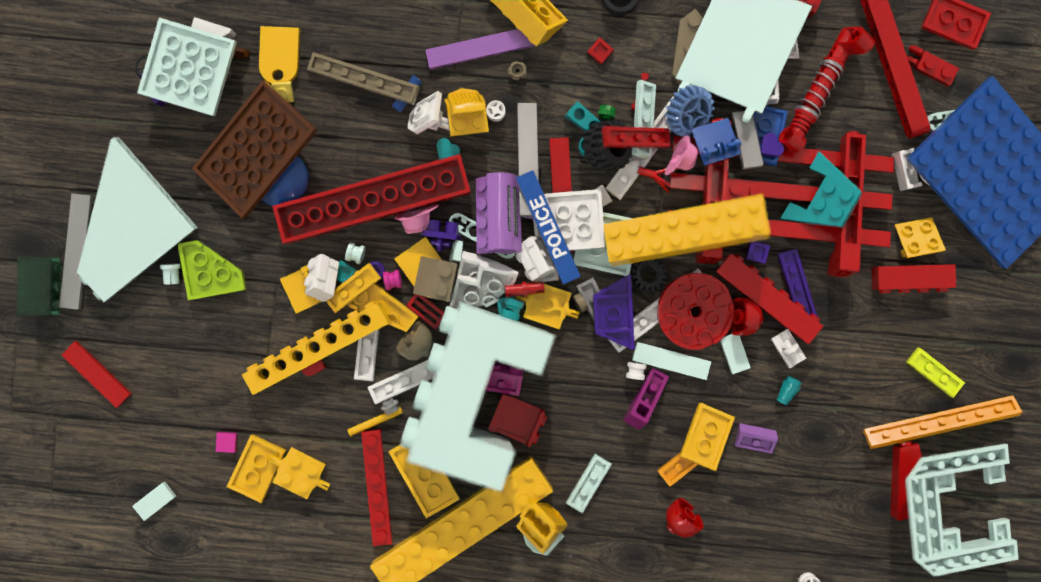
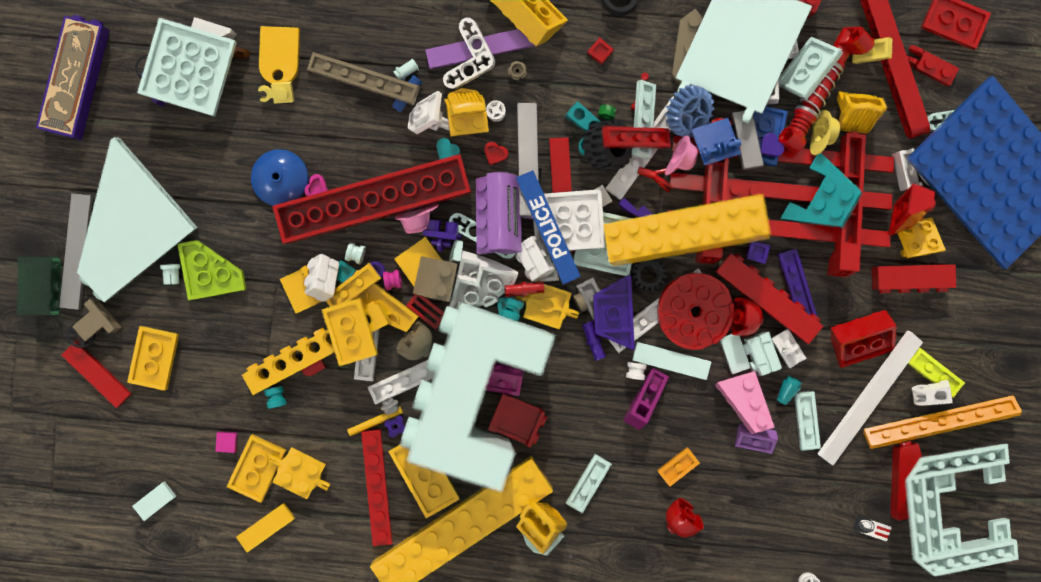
reddish brown plate [192,80,318,219] -> none
yellow tile [679,403,735,471] -> none
none -> brick [36,15,110,140]
none -> dark tan piece [66,299,122,348]
none -> yellow plate [127,326,179,391]
none -> yellow tile [236,503,295,552]
none -> teal wheel [264,385,287,409]
none -> dark pink tile [305,174,328,196]
none -> yellow plate [322,298,378,366]
none -> dark purple plate [385,415,405,438]
none -> light aqua pin [393,59,419,81]
none -> white beam [443,18,495,89]
none -> red tile [484,142,508,166]
none -> dark purple pin [581,321,606,361]
none -> dark purple slope [617,198,653,218]
none -> bright pink wedge [715,371,774,435]
none -> light aqua brick [743,331,782,376]
none -> light aqua tile [778,37,843,100]
none -> light aqua tile [794,391,821,451]
none -> light yellow piece [810,110,840,155]
none -> white tile [818,330,923,465]
none -> red slope [831,310,897,368]
none -> yellow piece [837,92,887,133]
none -> light yellow plate [852,37,892,64]
none -> sticker [853,516,891,541]
none -> red slope [888,183,936,235]
none -> white leg [912,380,953,405]

